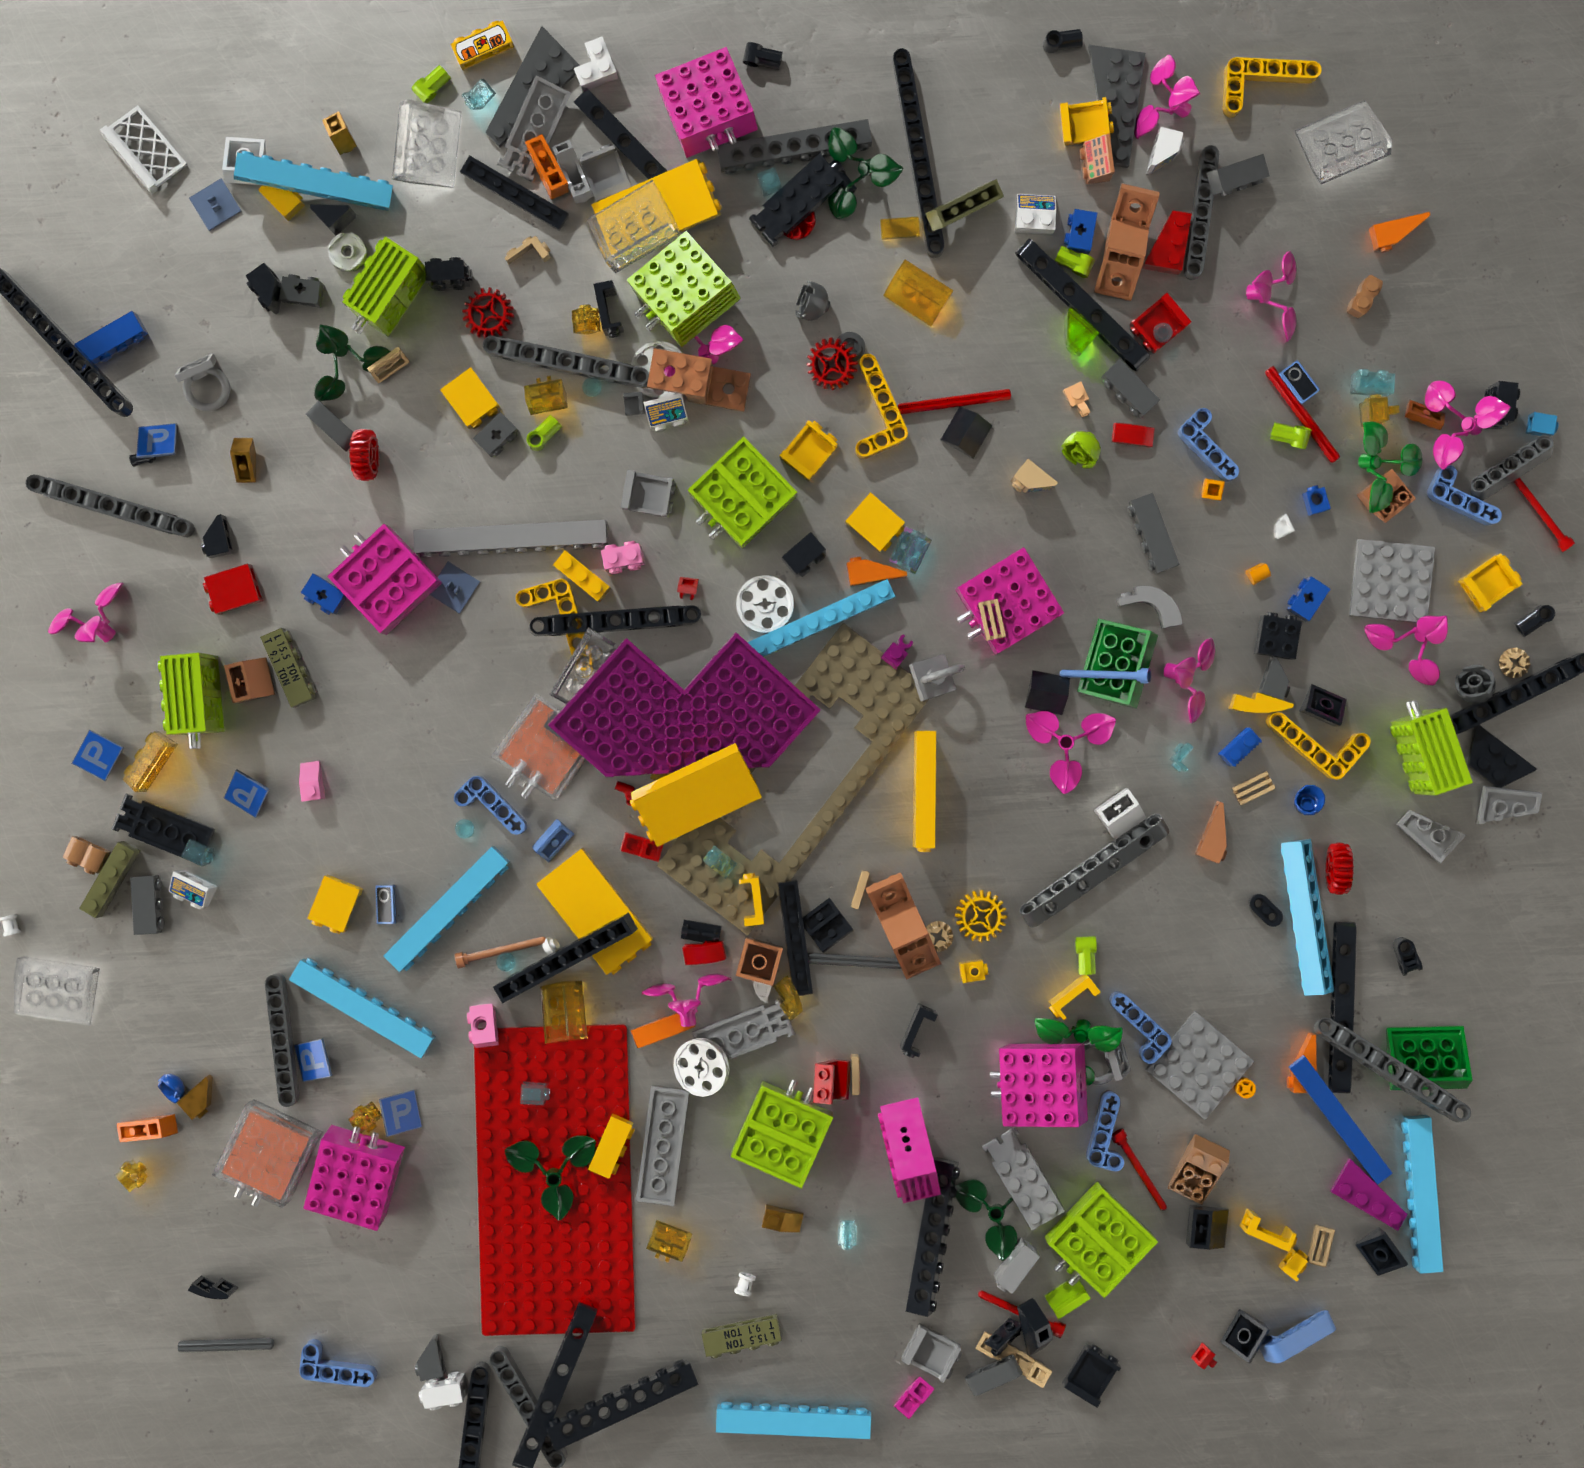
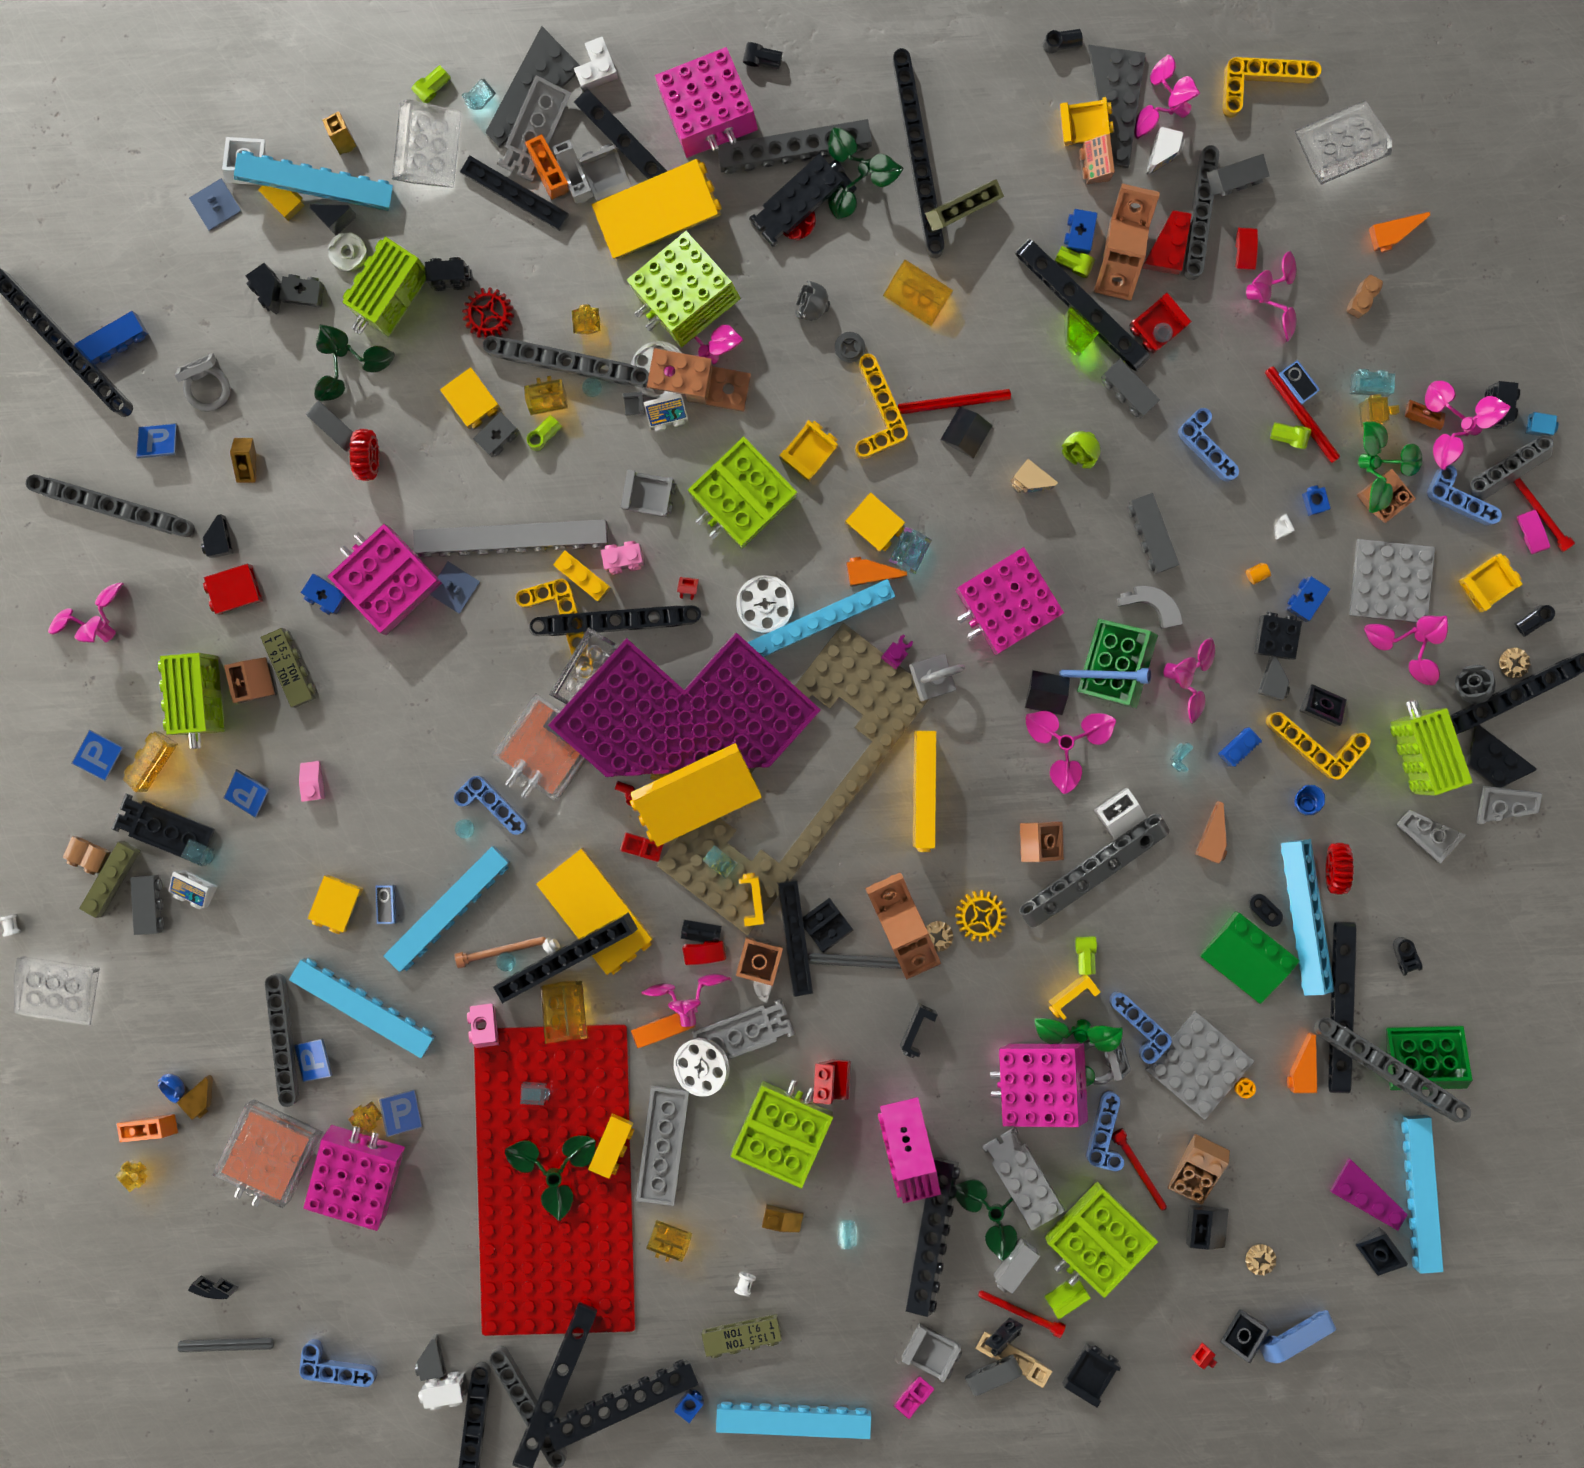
white fence [100,105,187,195] -> none
black pin [129,454,156,467] -> none
tan tile [367,346,410,384] -> none
brick [450,20,514,70] -> none
tan bracket [505,236,551,264] -> none
medium blue slope [532,819,574,862] -> none
clear slope [587,180,681,273] -> none
black panel [593,280,624,338] -> none
clear light blue brick [757,167,782,197] -> none
clear yellow slope [773,975,803,1021] -> none
black brick [782,532,826,577] -> none
red gear [806,337,858,390] -> none
tan tile [851,870,870,909] -> none
tan tile [851,1054,860,1095] -> none
clear yellow tile [880,217,920,240] -> none
yellow brick [959,959,988,983] -> none
tan tile [978,599,1006,641] -> none
white slope [1015,194,1056,235] -> none
black slope [1017,1298,1053,1356] -> none
light nougat plate [1063,382,1090,418] -> none
red slope [1112,423,1155,447] -> none
light orange brick [1201,478,1225,501] -> none
yellow slope [1229,692,1294,713] -> none
tan tile [1232,771,1275,805] -> none
yellow panel [1239,1209,1297,1252] -> none
yellow brick [1278,1248,1309,1282] -> none
blue tile [1288,1055,1392,1185] -> none
tan tile [1306,1224,1335,1268] -> none
none -> blue brick [674,1389,704,1423]
none -> nougat slope [1020,822,1064,862]
none -> green slope [1200,911,1300,1004]
none -> red slope [1235,227,1258,270]
none -> tan gear [1245,1244,1277,1276]
none -> dark pink slope [1517,510,1550,555]

